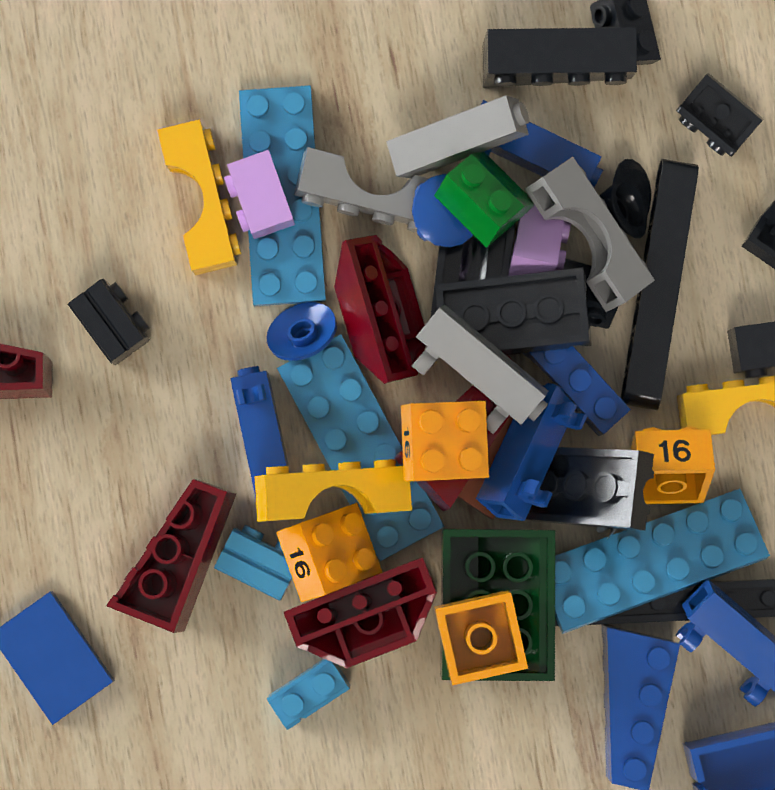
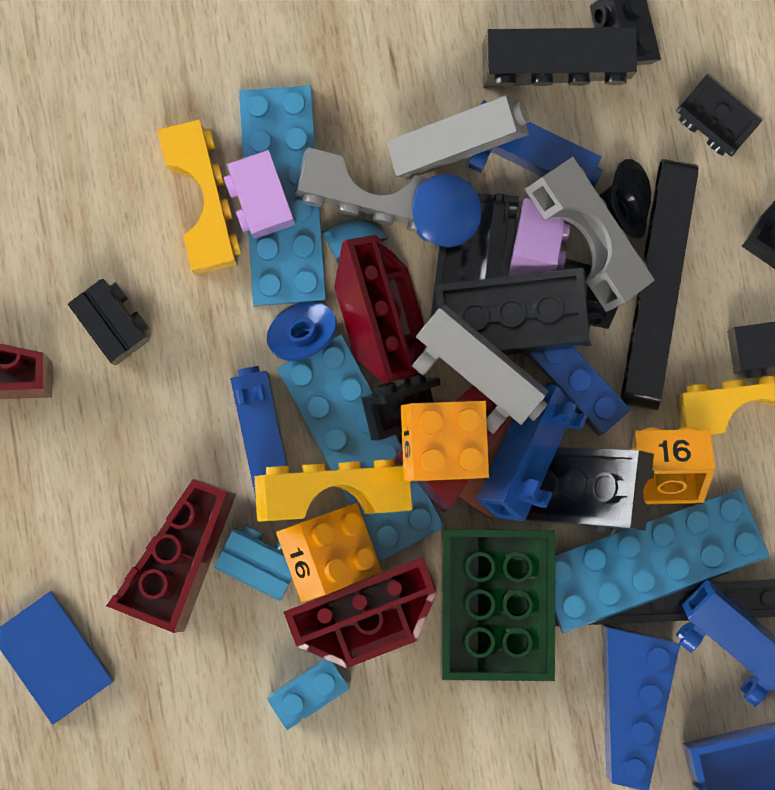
green slope [434,152,535,248] -> none
light orange brick [434,590,528,686] -> none
none -> dark azure brick [322,219,389,263]
none -> black bracket [361,373,441,440]

